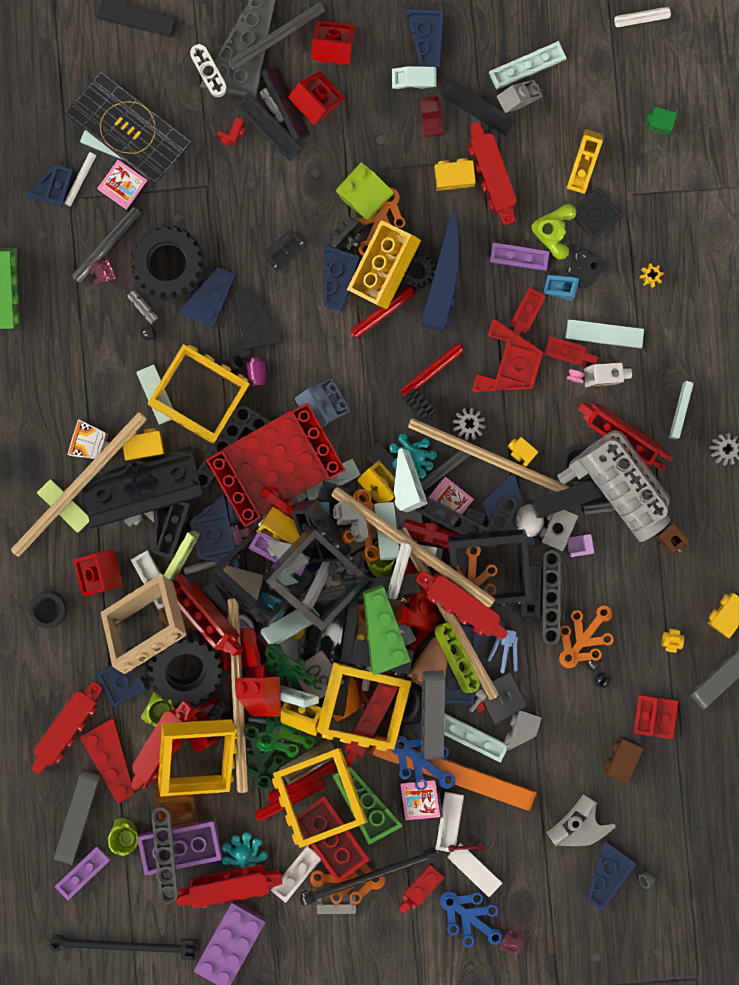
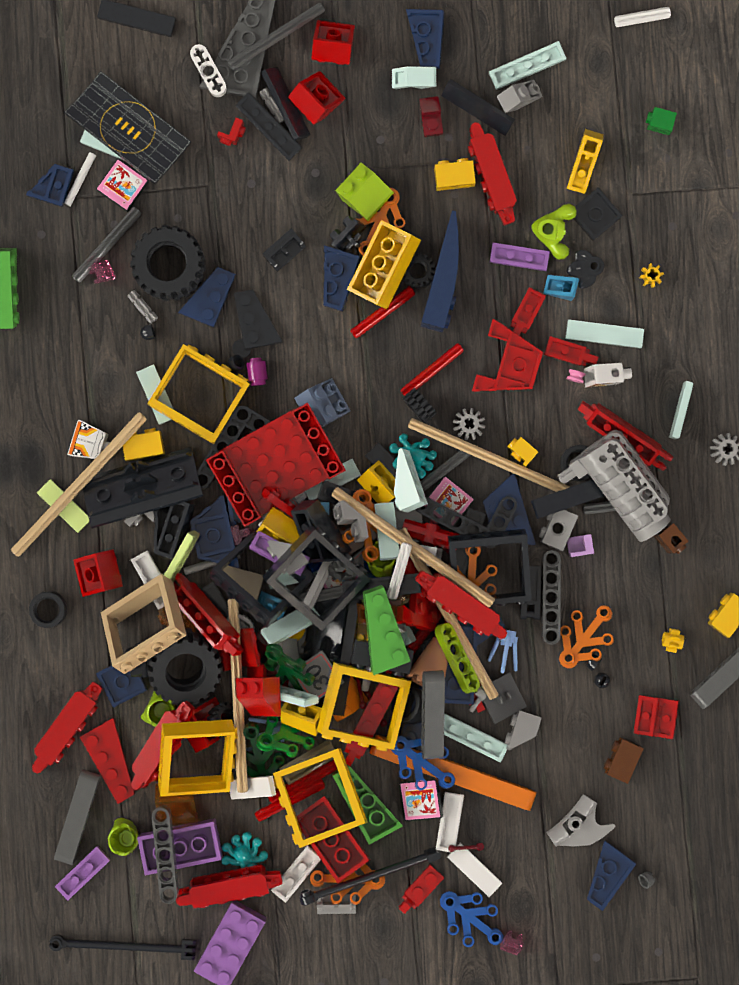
white hat [516,504,544,537] -> none
none -> white tile [230,776,276,799]

